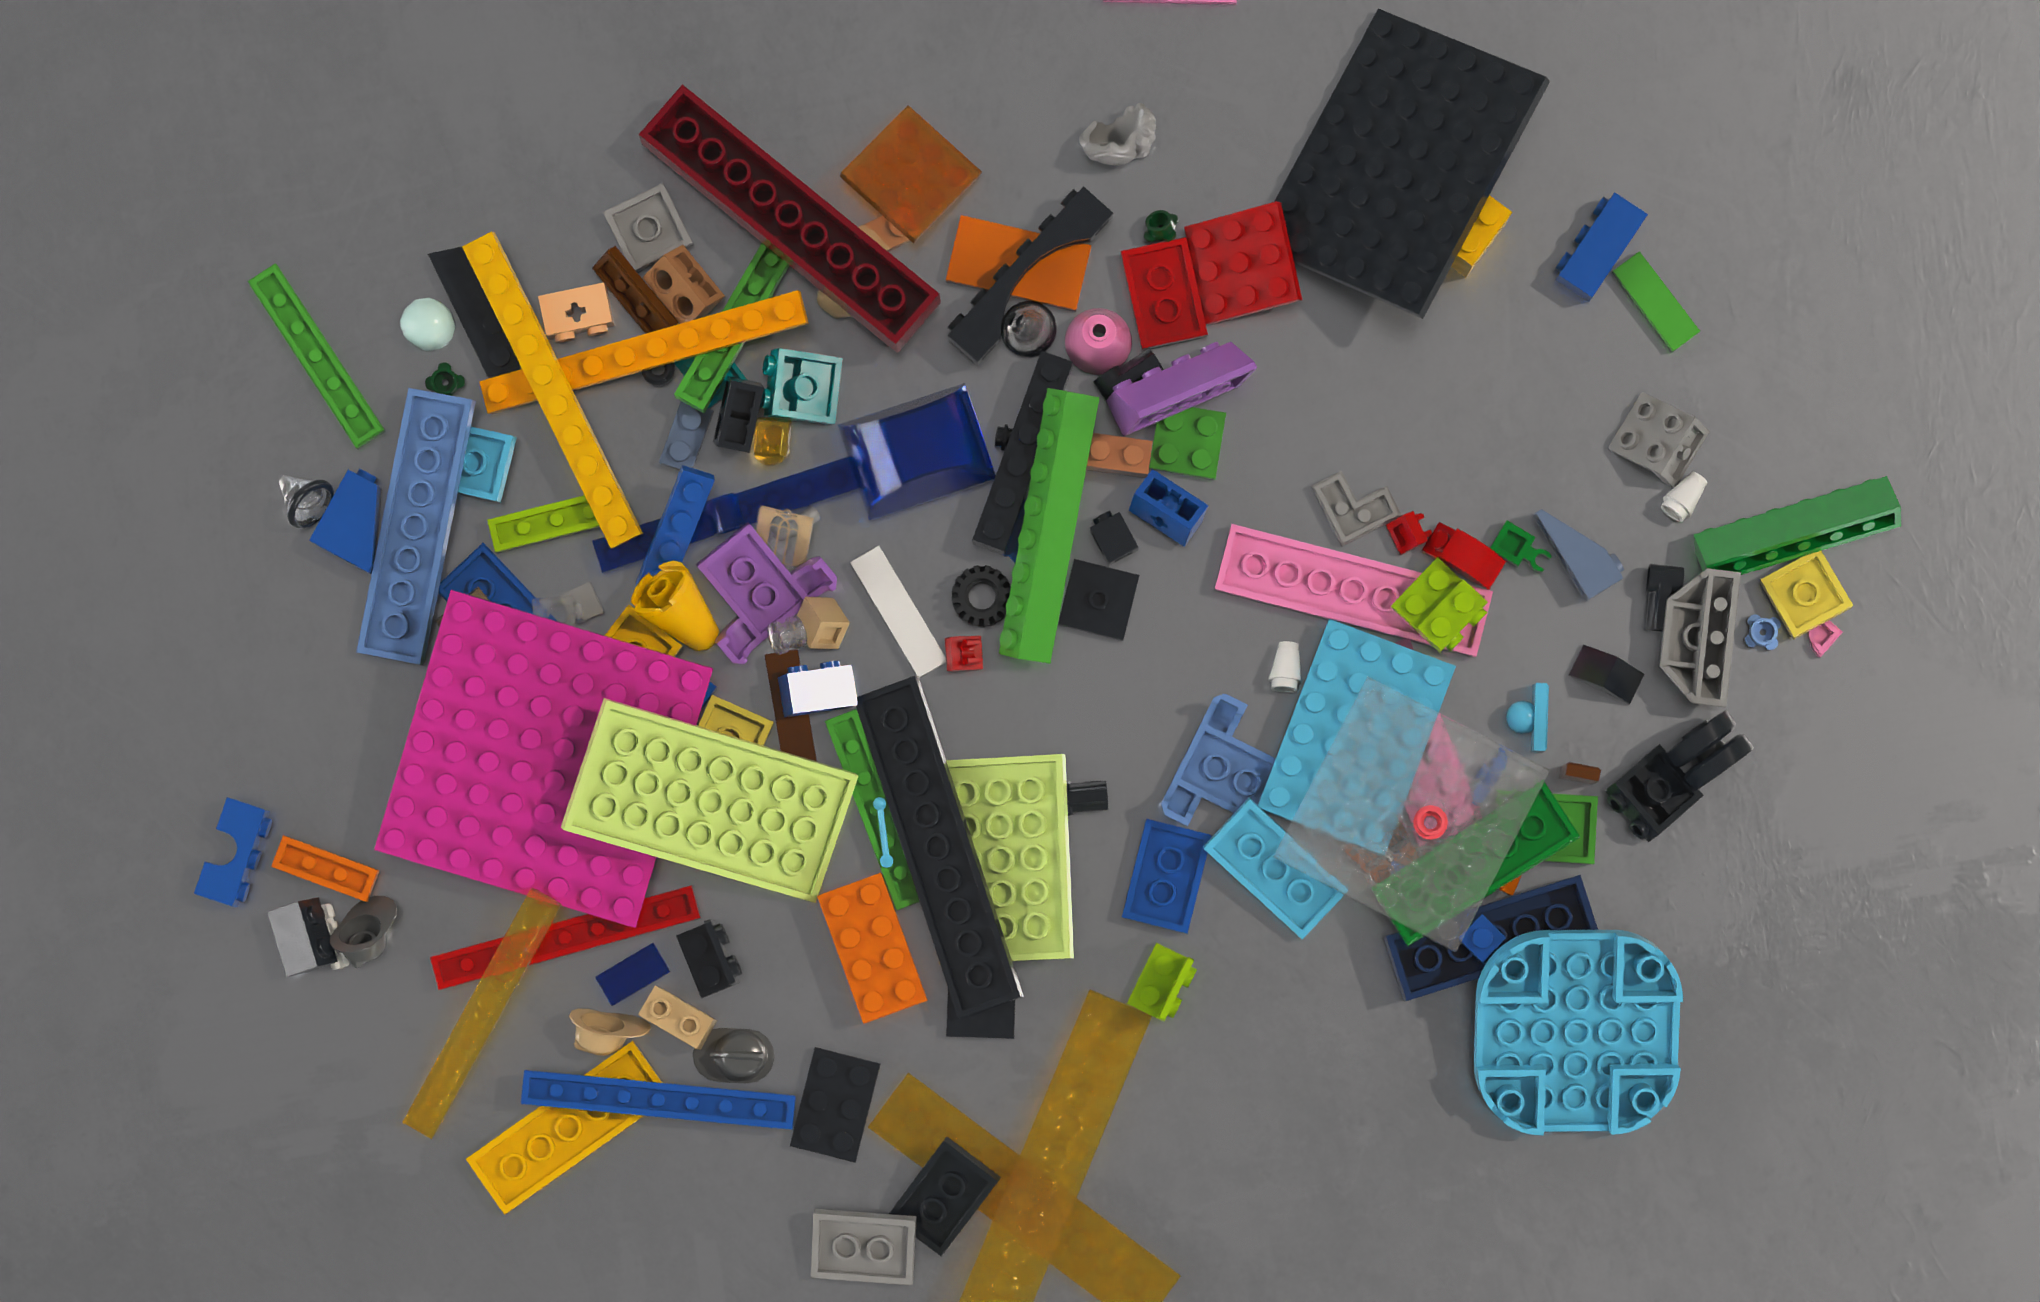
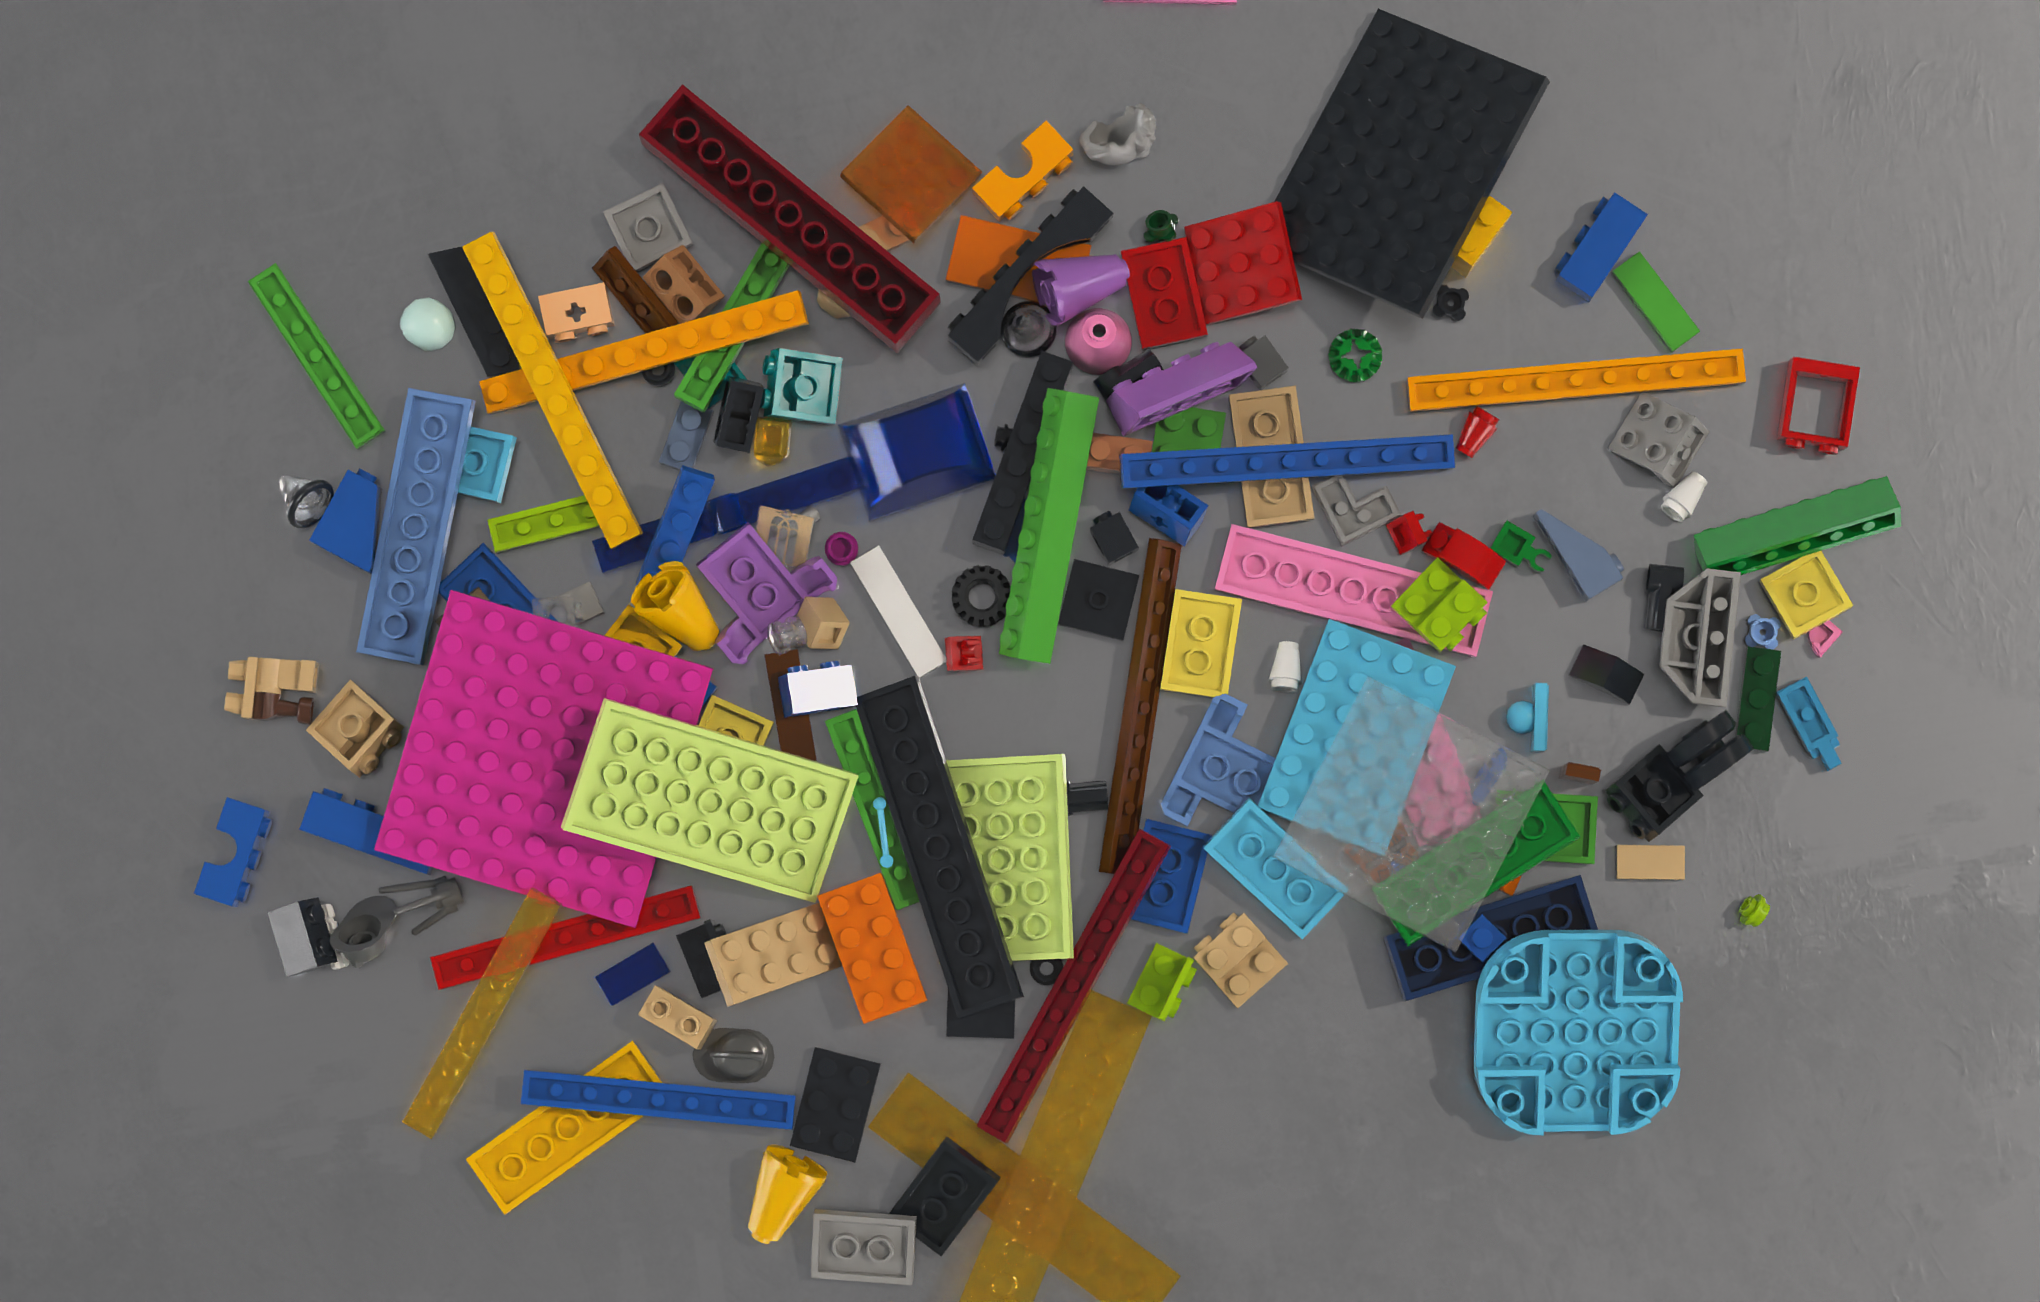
orange plate [271,835,380,902] -> none
dark green plate [425,362,465,396] -> none
tan piece [569,1009,651,1056] -> none
coral plate [1413,805,1448,840] -> none
none -> tan hips [224,657,319,724]
none -> blue brick [299,788,433,875]
none -> tan plate [306,679,404,778]
none -> dark grey plant [379,876,464,935]
none -> tan plate [704,903,842,1007]
none -> yellow cone [748,1145,827,1244]
none -> magenta plate [825,532,858,566]
none -> light orange arch [972,120,1074,222]
none -> dark red plate [976,829,1171,1143]
none -> black plate [1030,959,1063,985]
none -> medium lavender cone [1032,254,1130,326]
none -> reddish brown plate [1099,538,1182,875]
none -> blue plate [1120,434,1455,489]
none -> light yellow plate [1160,589,1242,698]
none -> tan plate [1193,913,1288,1009]
none -> tan plate [1229,386,1314,528]
none -> dark grey brick [1239,335,1289,390]
none -> green gear [1329,328,1382,382]
none -> light orange plate [1407,349,1746,412]
none -> black plate [1433,285,1469,321]
none -> red cone [1455,406,1500,458]
none -> tan tile [1616,845,1685,880]
none -> dark green plate [1735,646,1781,752]
none -> lime plate [1739,894,1770,927]
none -> dark azure hinge [1776,677,1842,771]
none -> red window [1777,356,1860,455]

